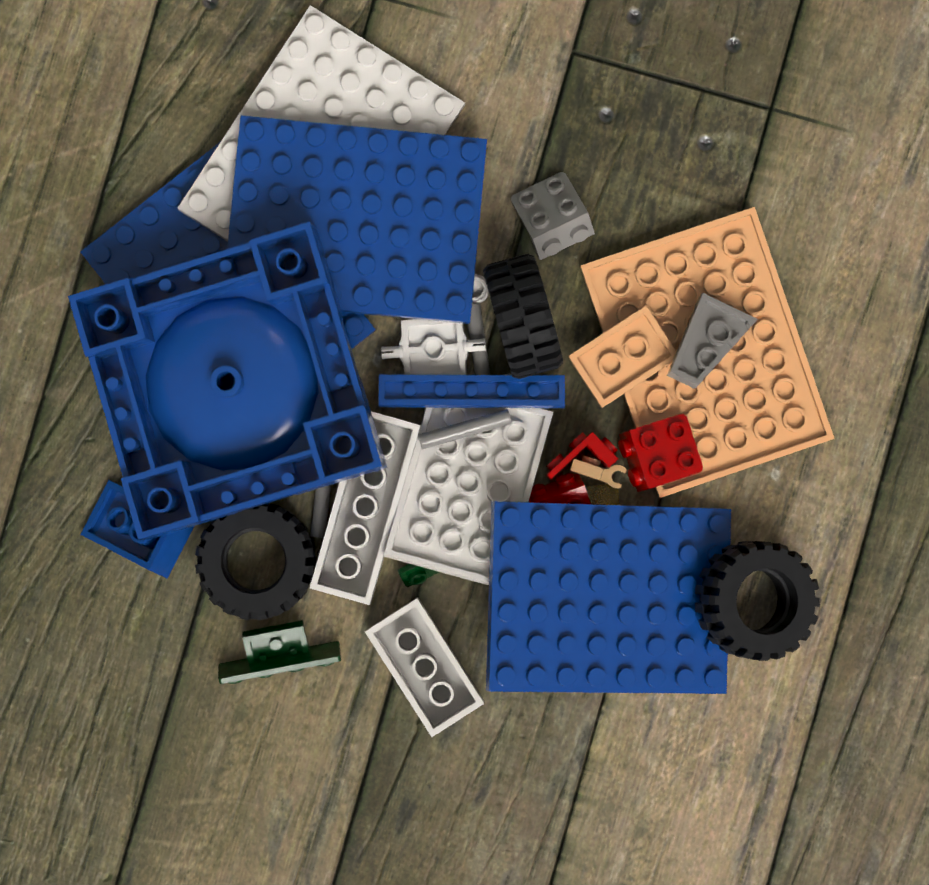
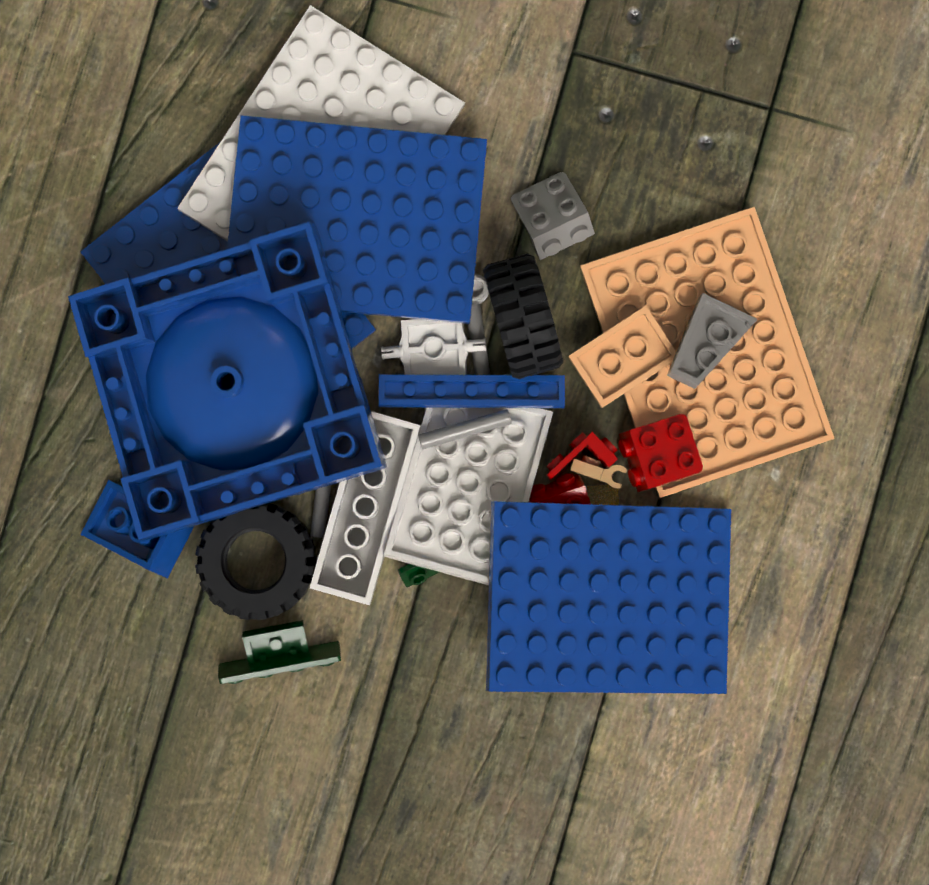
white brick [365,597,484,737] -> none
black tyre [695,541,820,661] -> none

